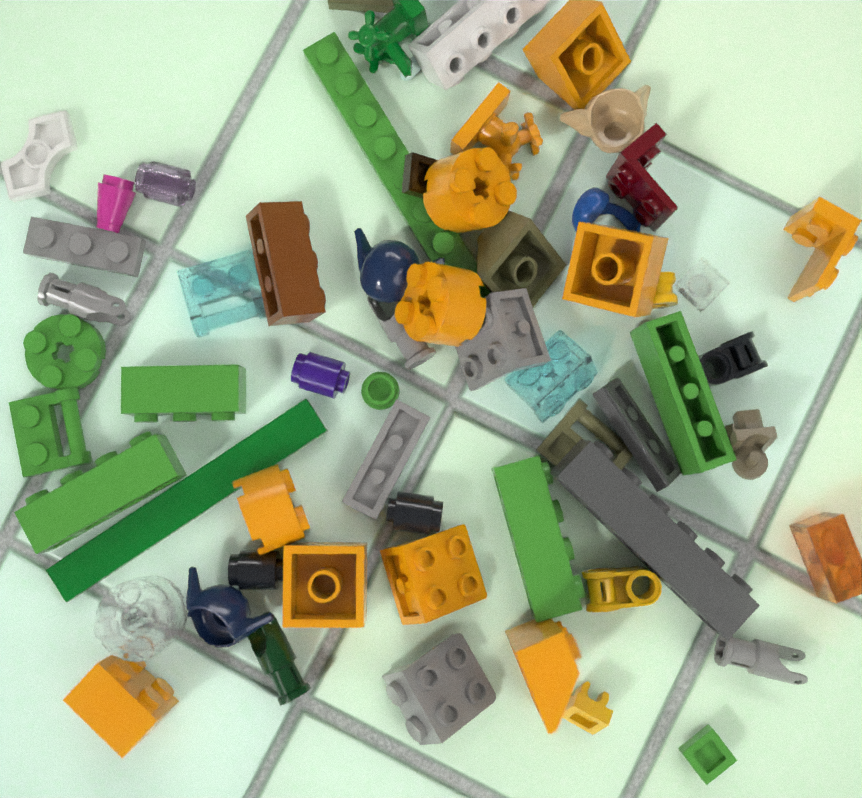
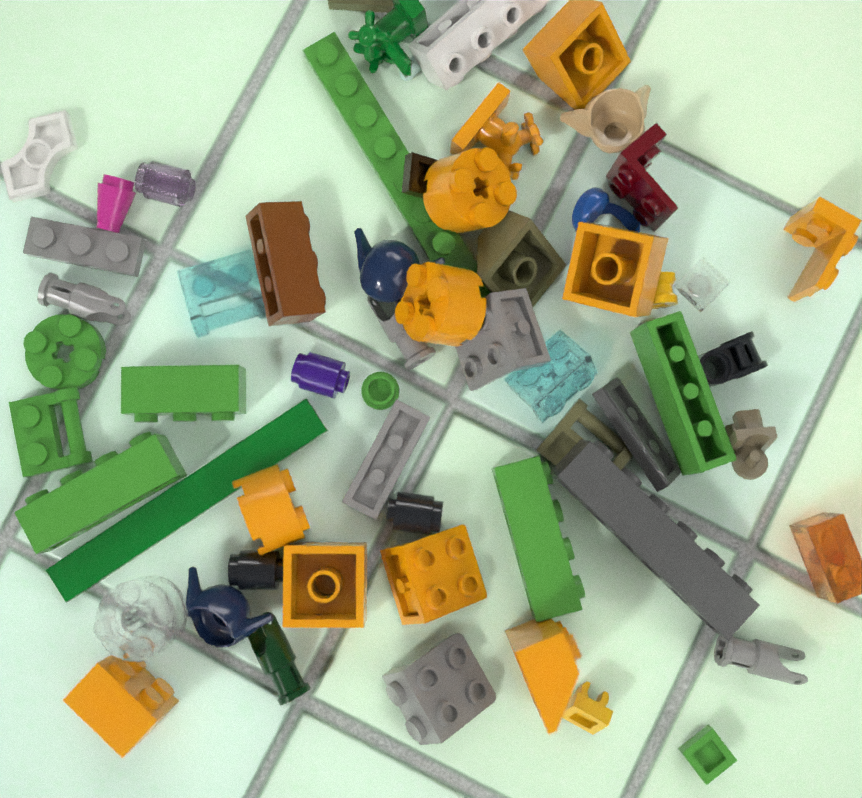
yellow piece [582,566,662,612] -> none

